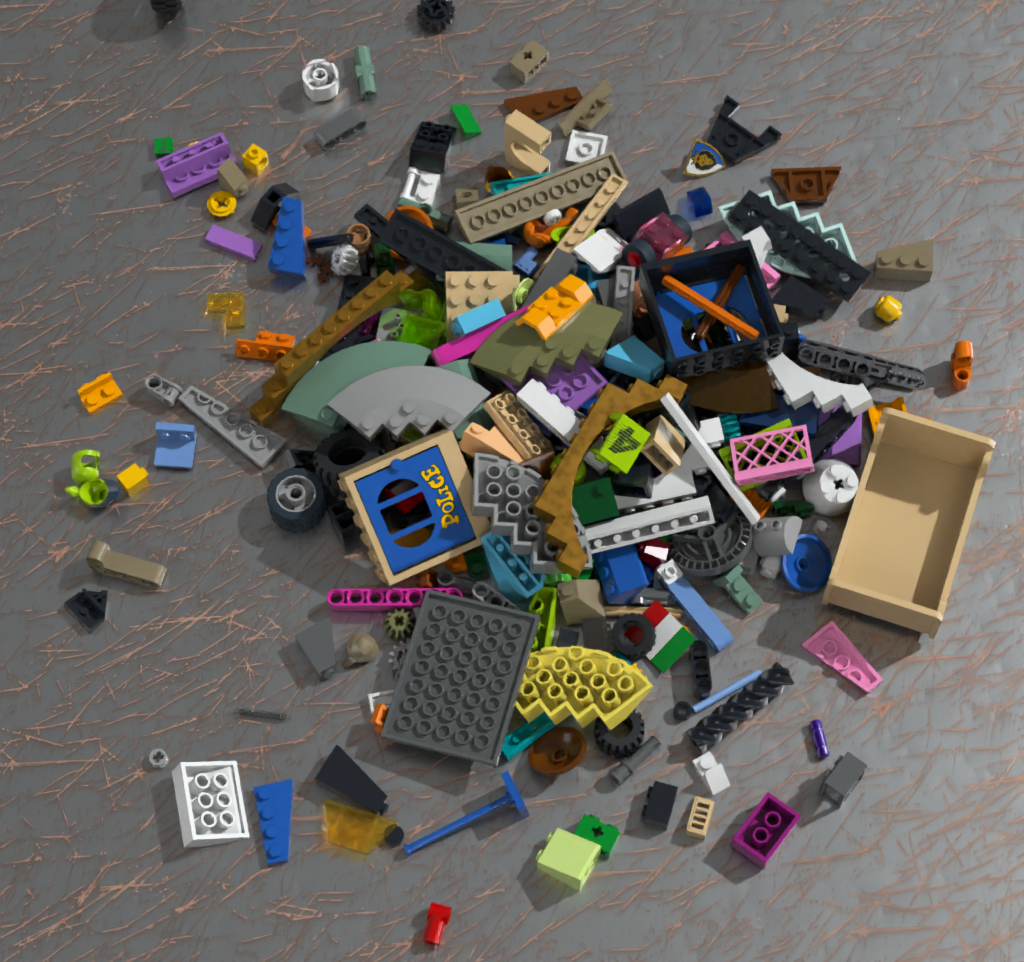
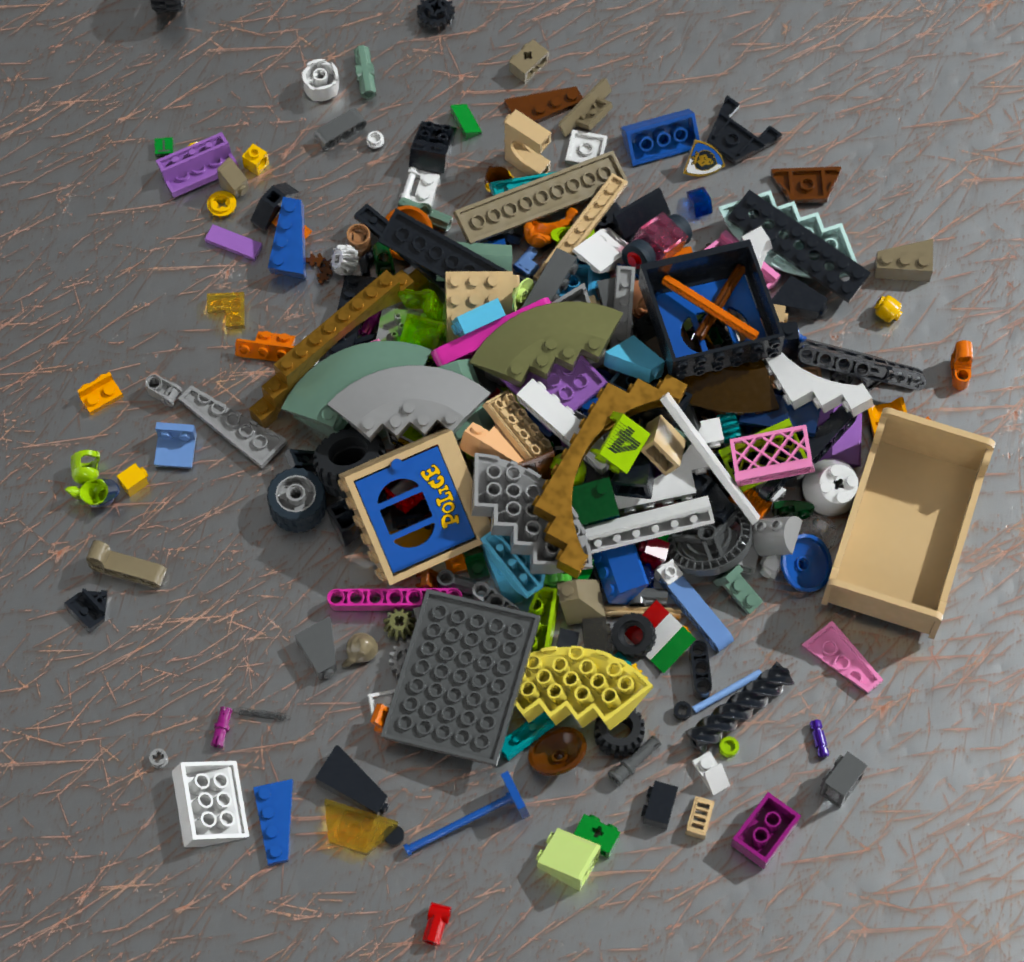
black axle [307,233,353,249] -> none
dark tan brick [452,187,479,211] -> none
light orange piece [515,274,593,341] -> none
white tile [543,209,562,226] -> none
none -> magenta pin [211,706,233,748]
none -> white plate [366,131,384,149]
none -> blue slope [620,109,700,166]
none -> lime tile [719,737,739,758]

